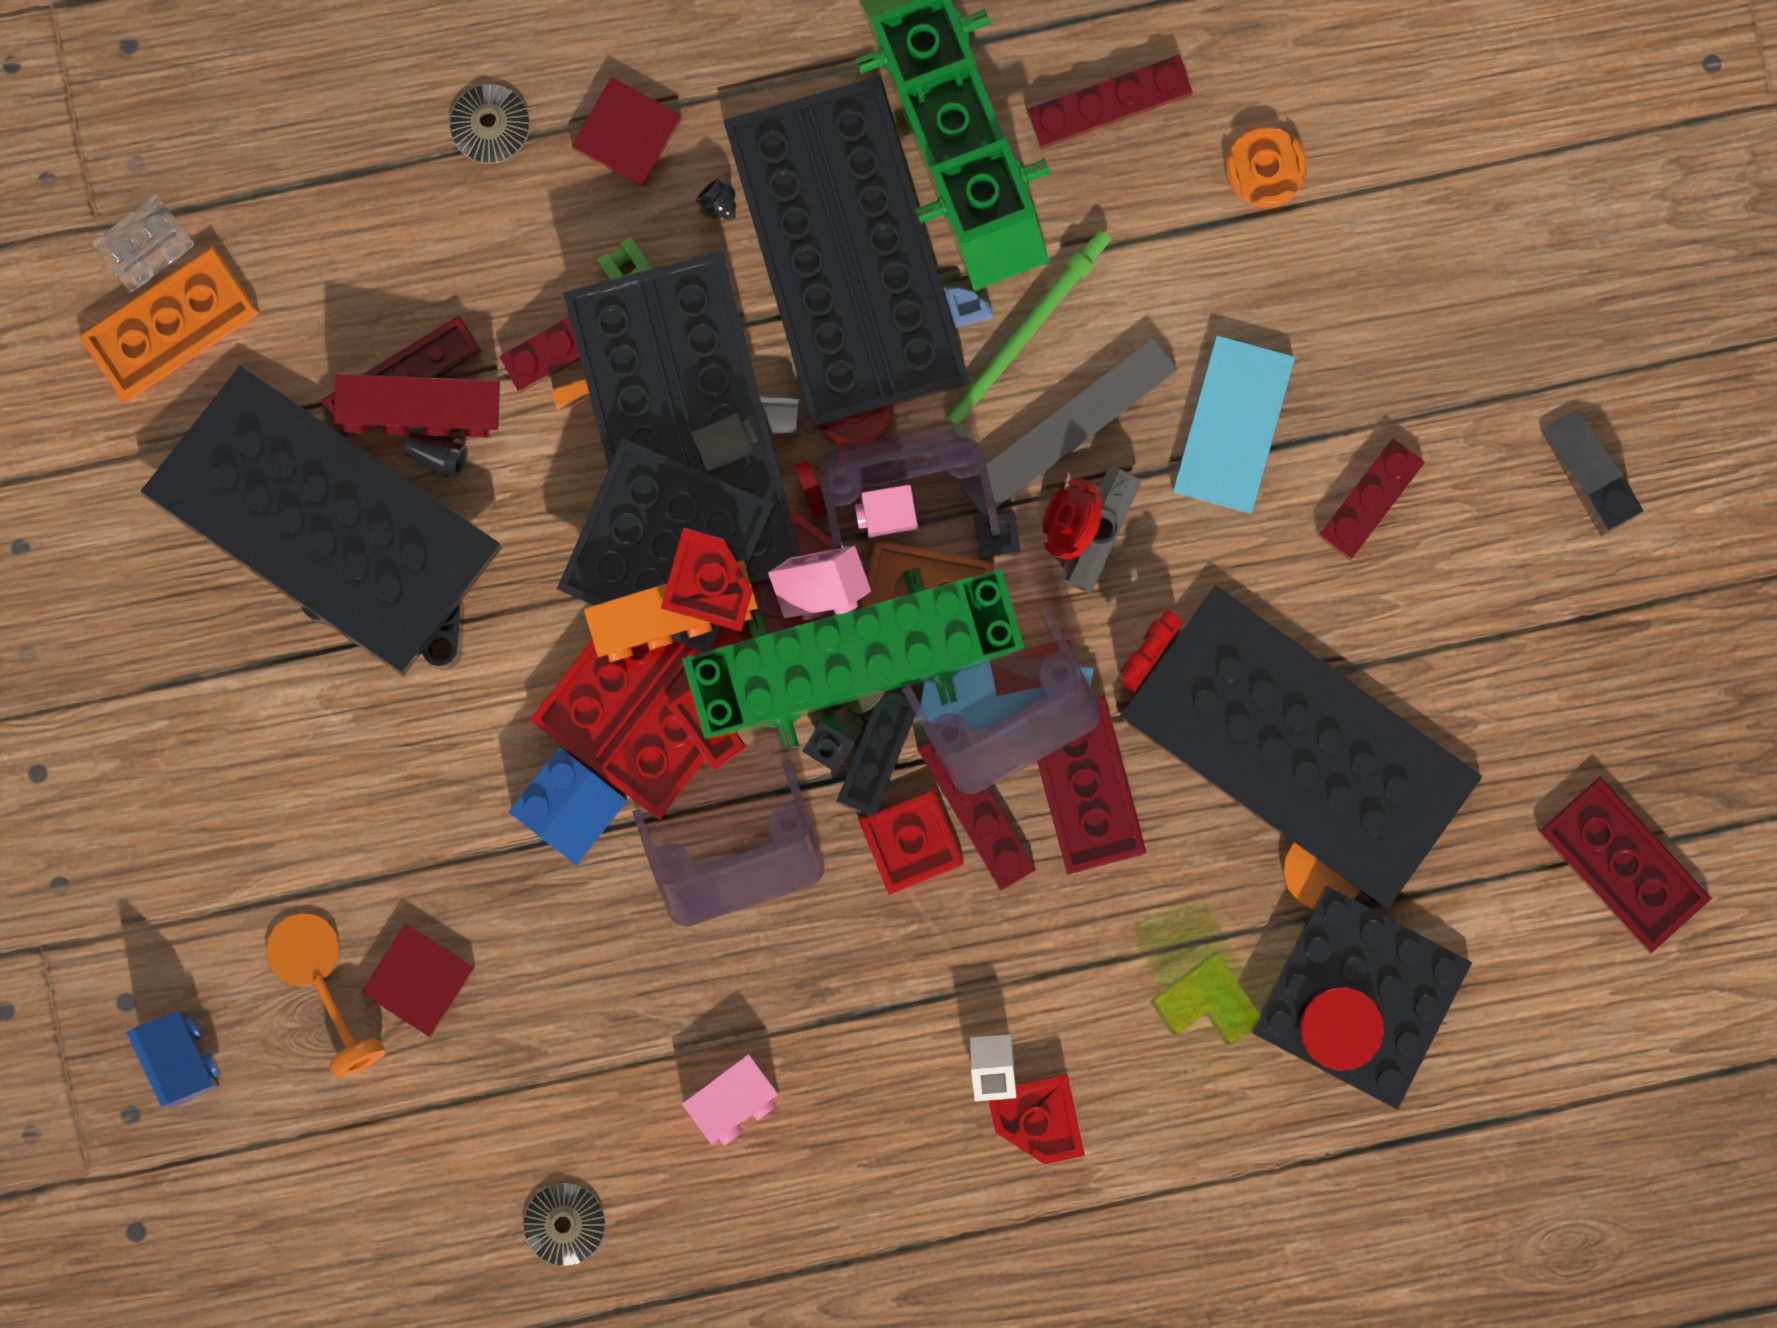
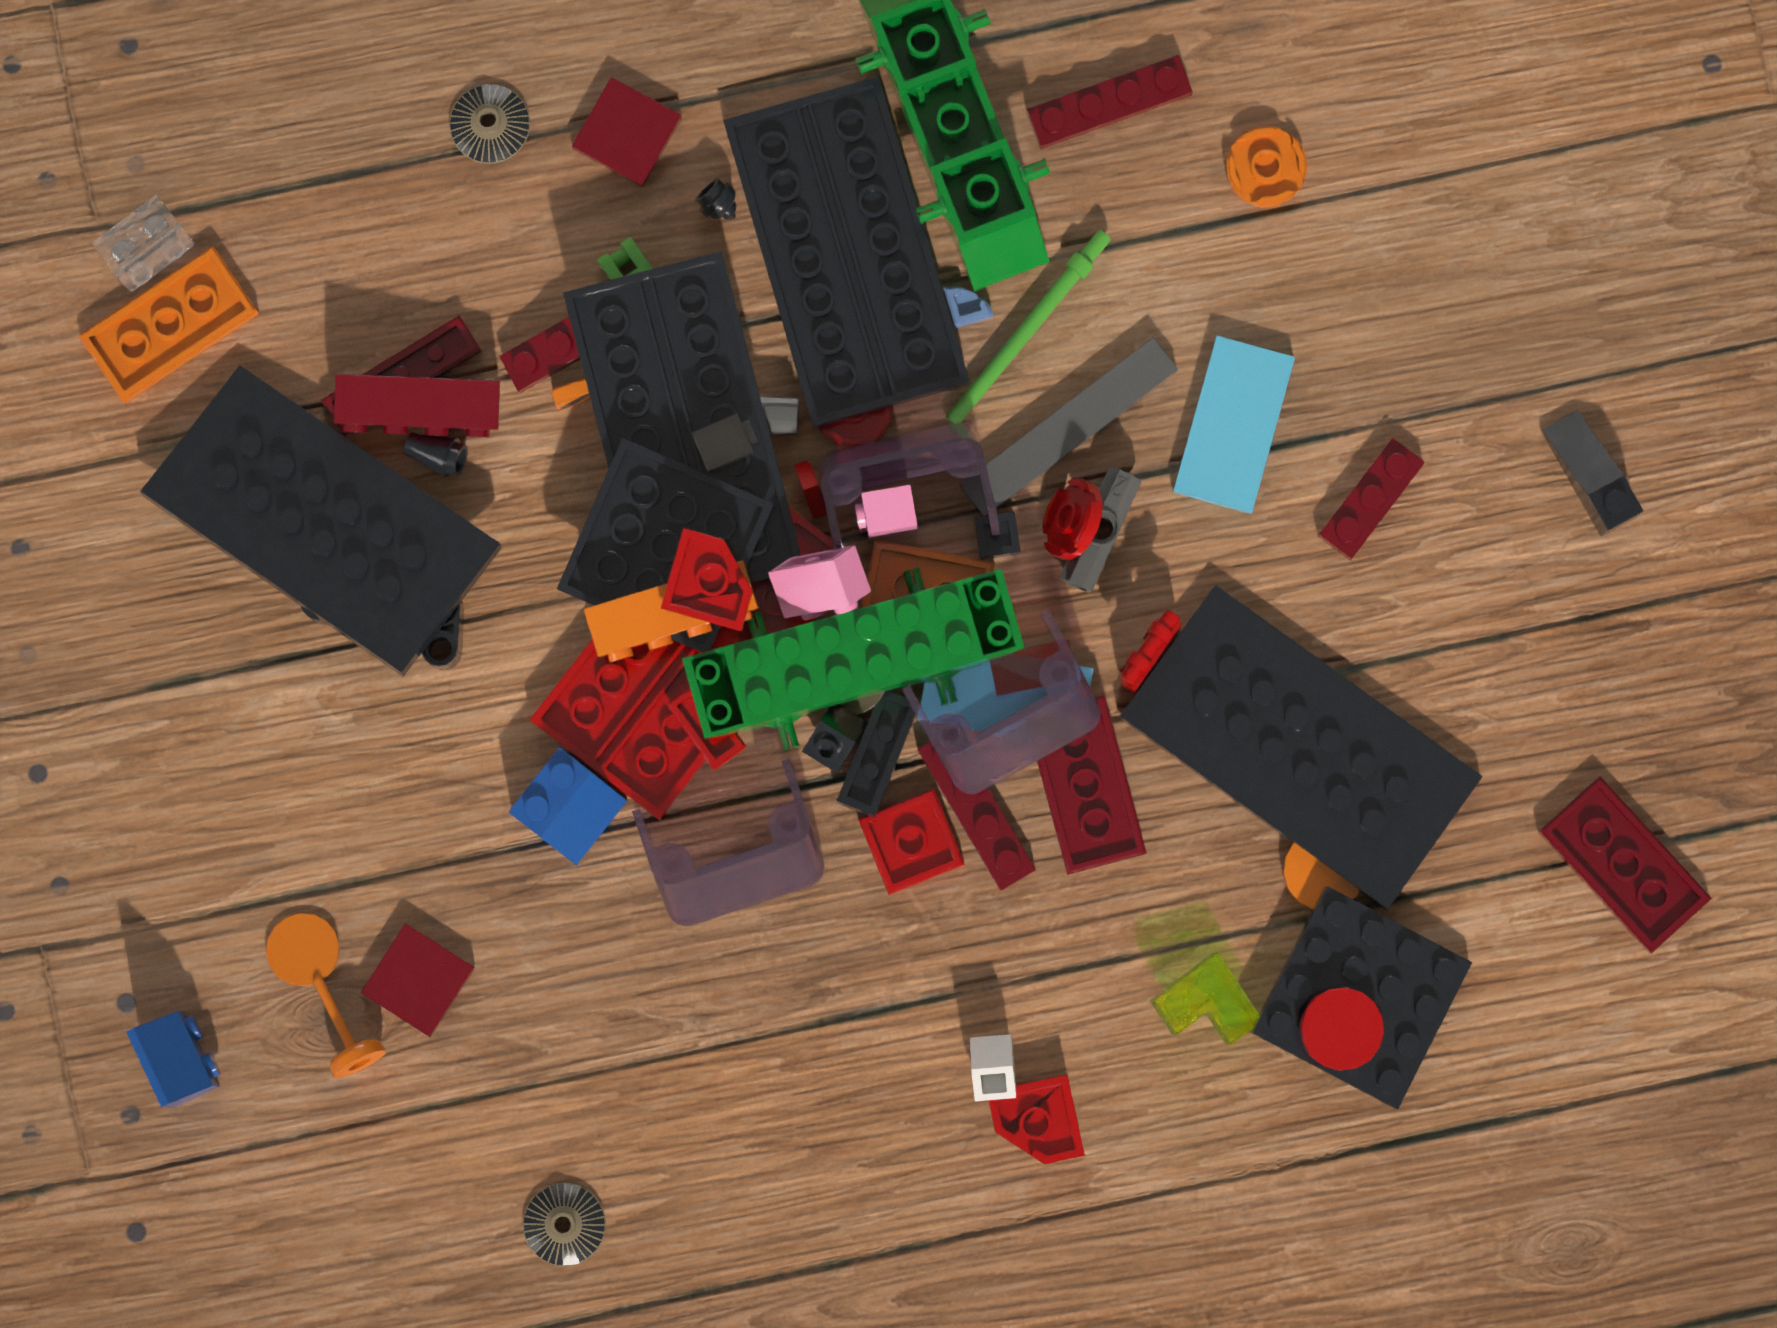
bright pink brick [682,1054,779,1146] -> none

